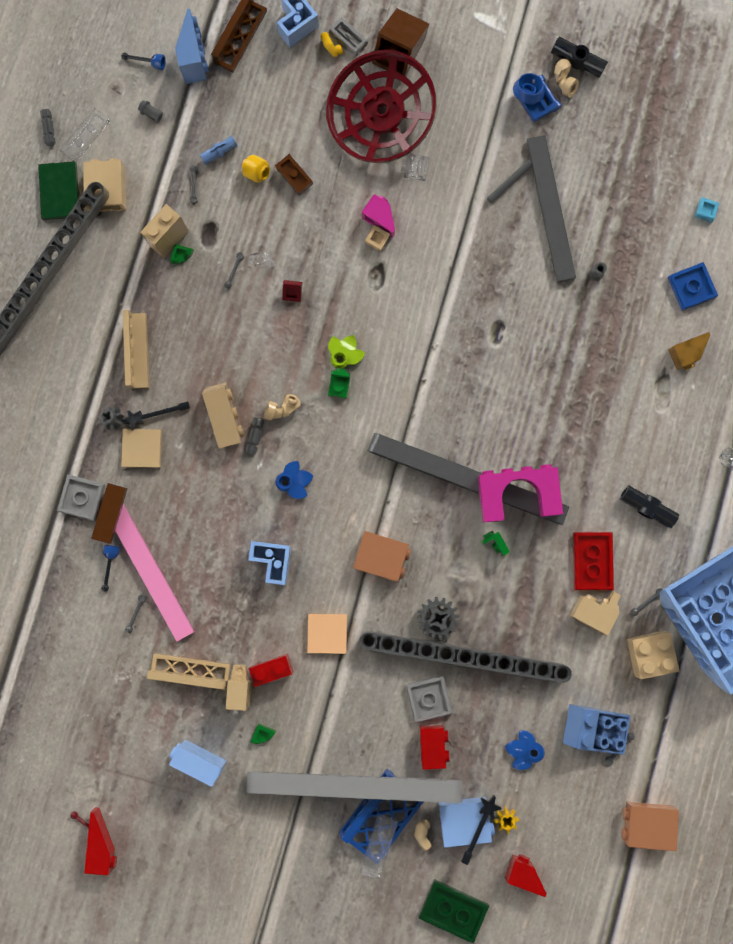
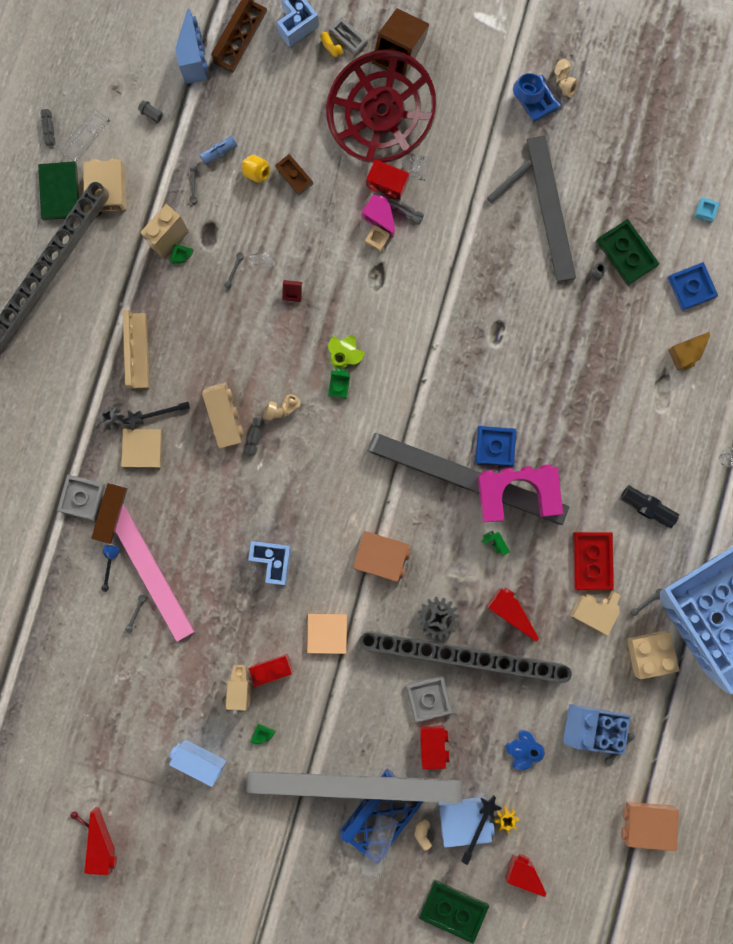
hinge [121,52,166,70] -> none
tan fence [147,653,231,690] -> none
blue plate [275,461,313,499] -> none
black piece [551,36,608,78] -> none
none -> red brick [366,159,410,200]
none -> dark grey axle [389,199,424,223]
none -> blue tile [475,426,516,467]
none -> red slope [486,588,539,642]
none -> dark green tile [596,219,660,286]

